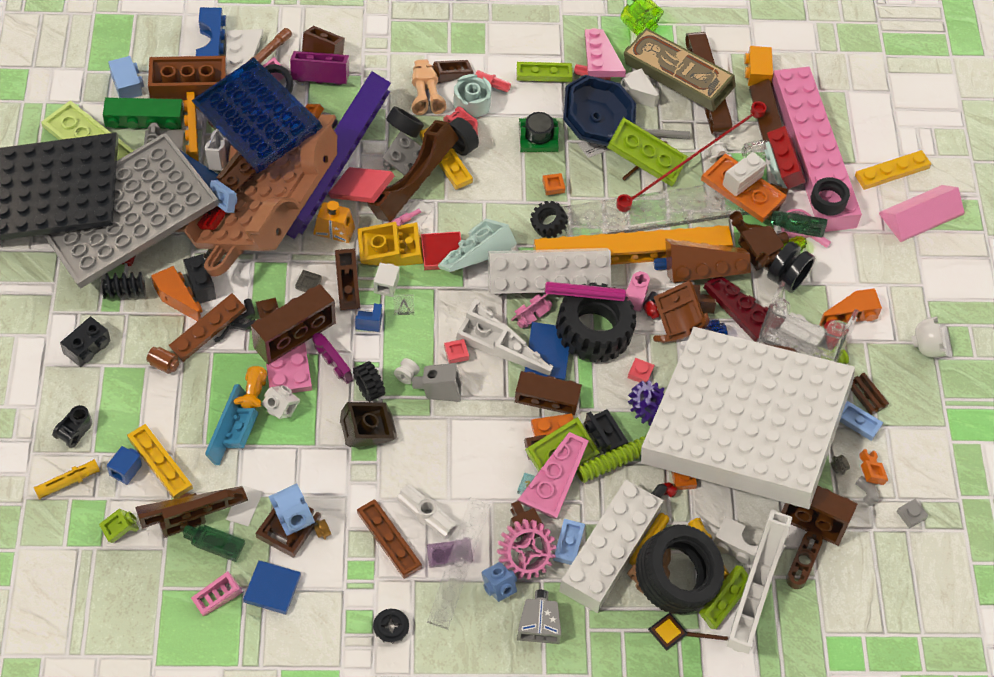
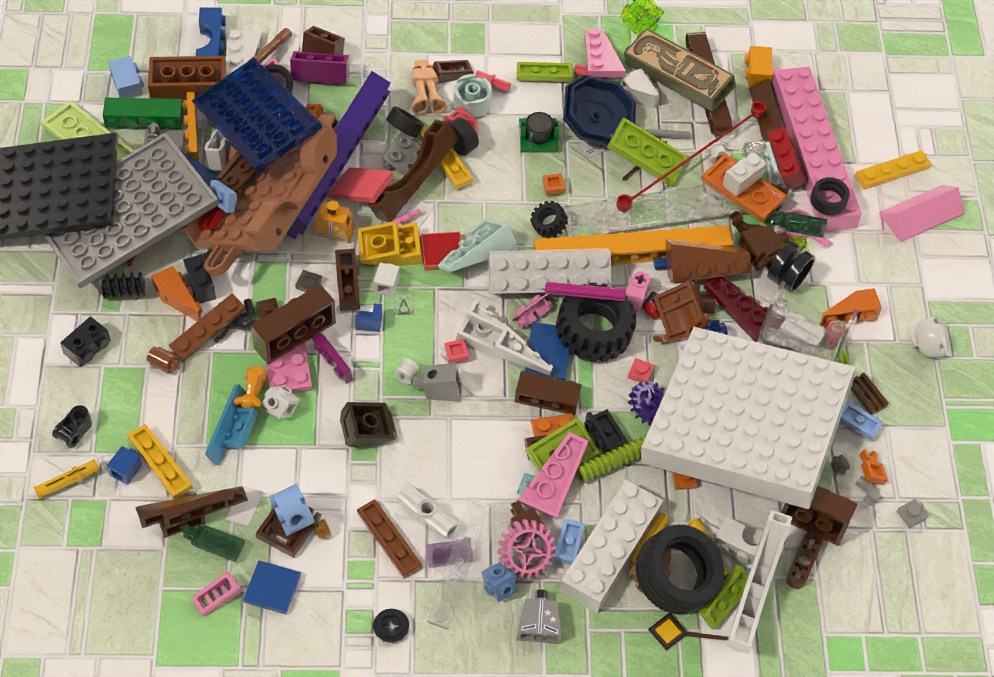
lime bracket [99,509,139,543] -> none
black tyre [353,361,386,402] -> none
arm [651,482,678,499] -> none

